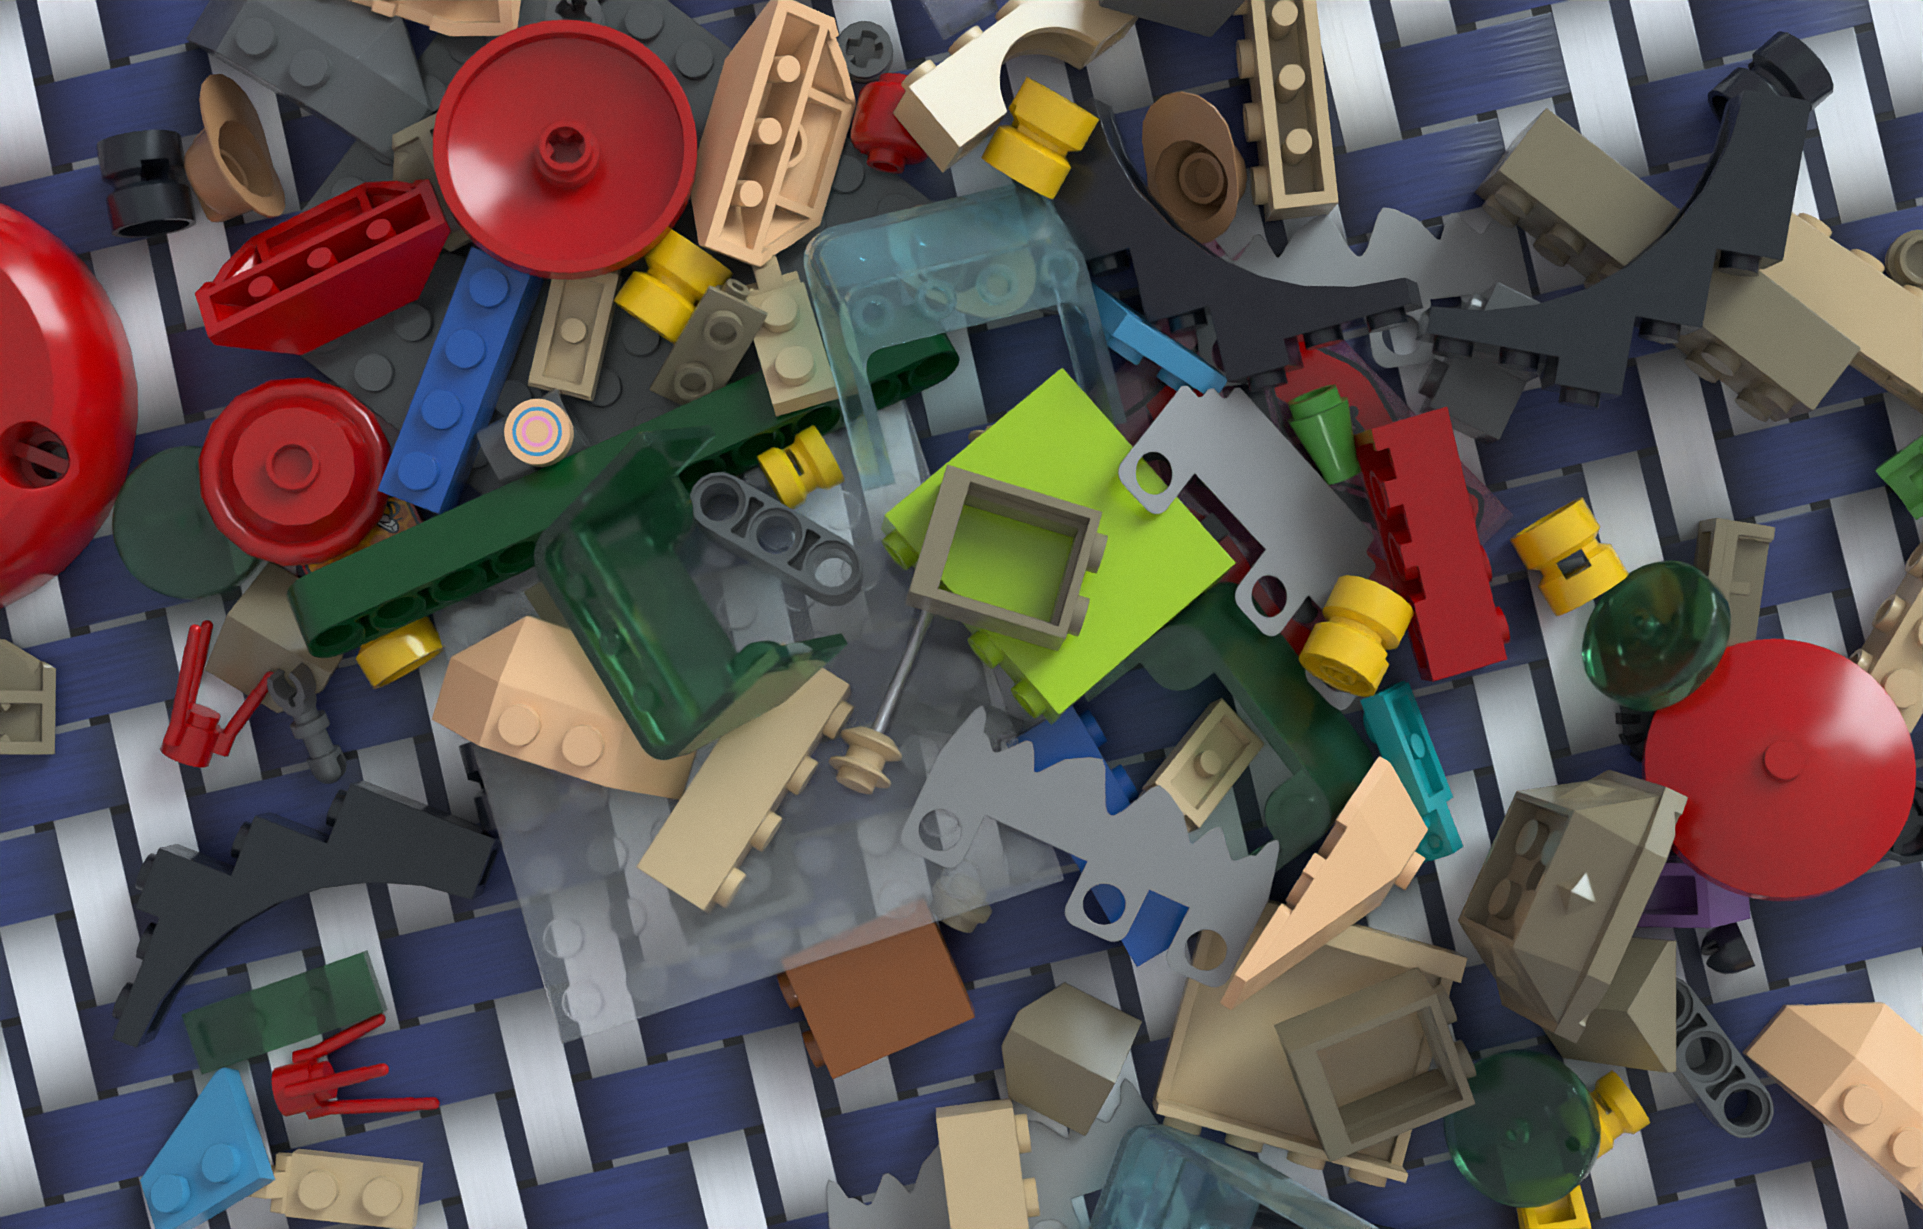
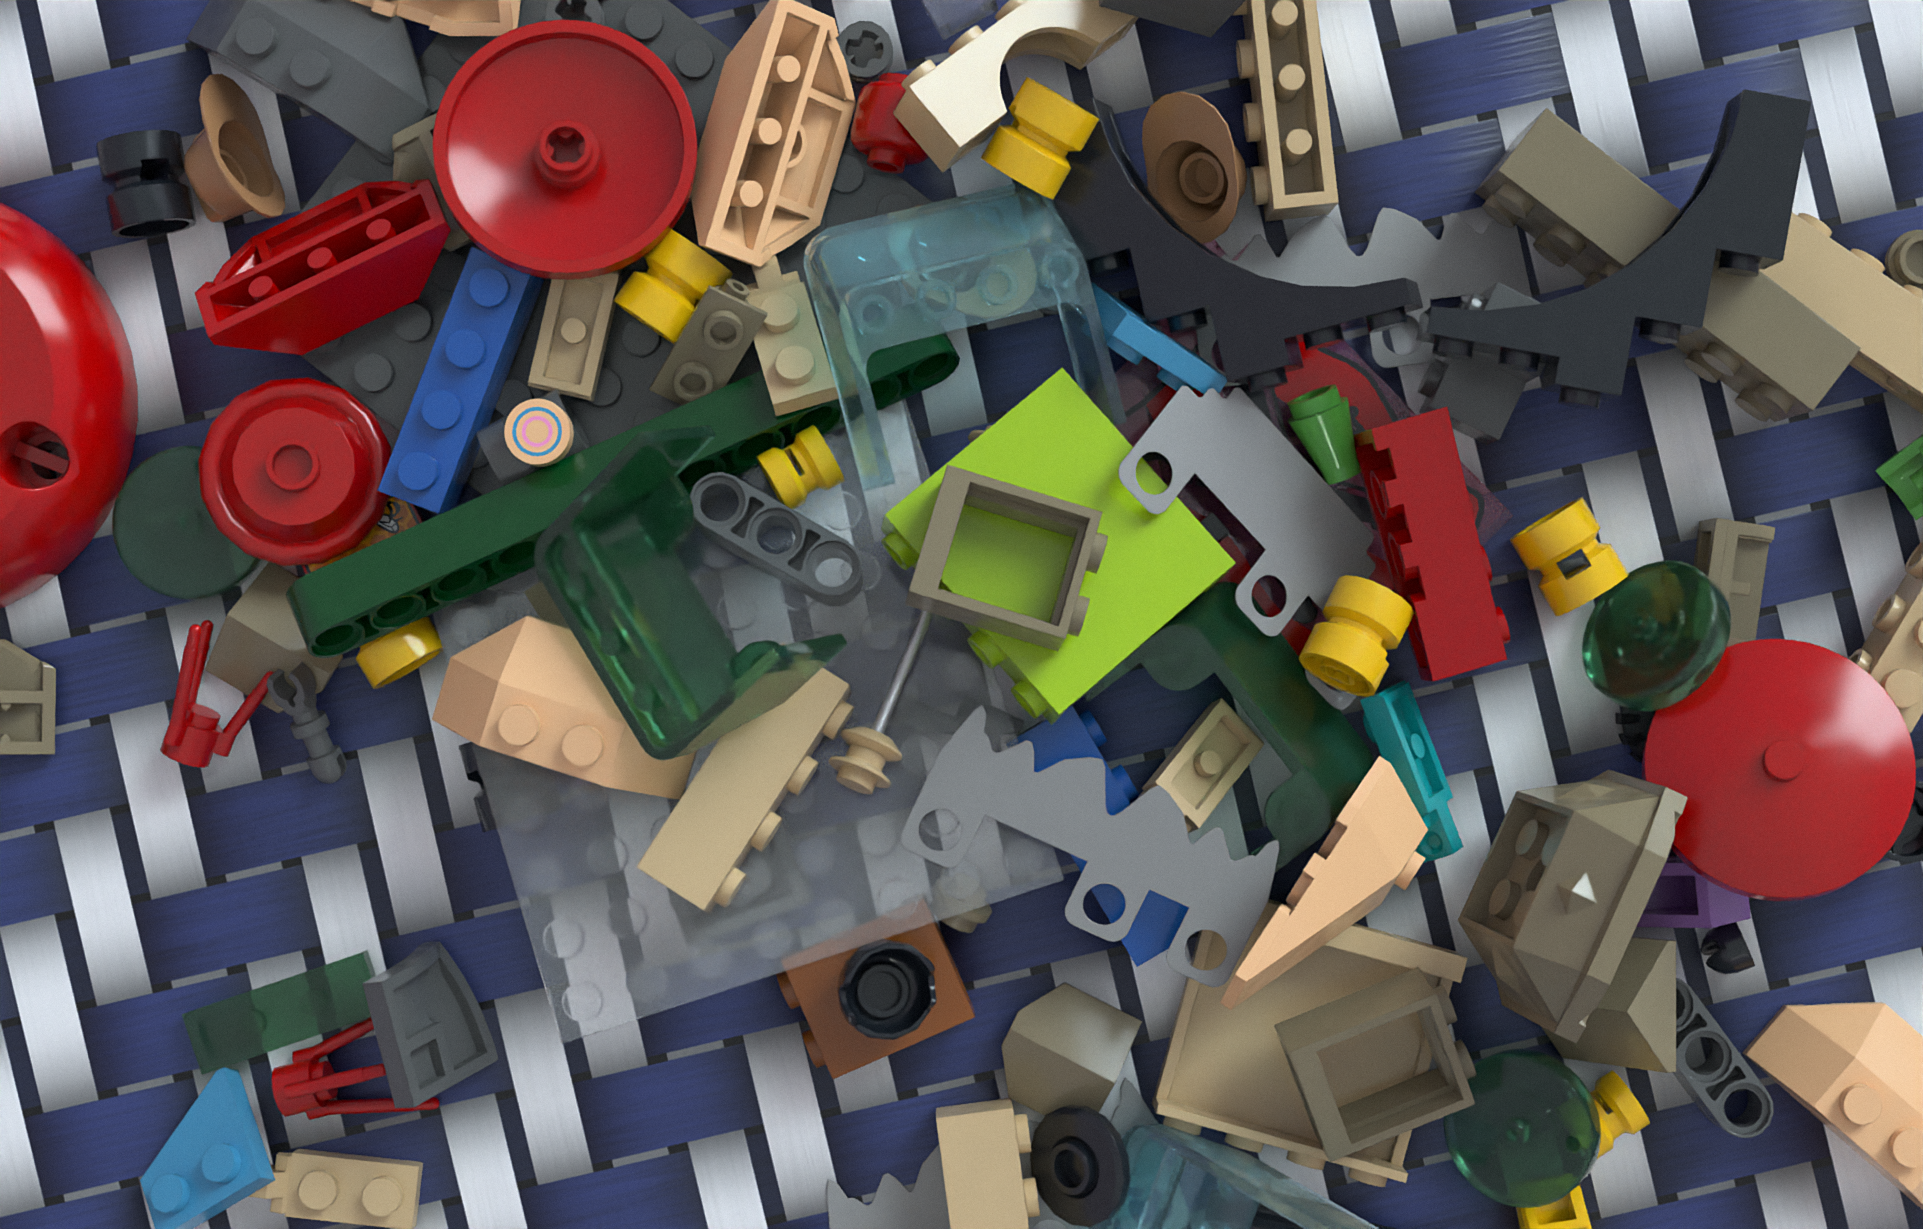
black arch [112,781,505,1048] -> none
black wheel [1708,31,1834,124] -> none
none -> dark grey plate [362,941,499,1108]
none -> black hair [837,939,937,1040]
none -> black wheel [1030,1105,1131,1227]

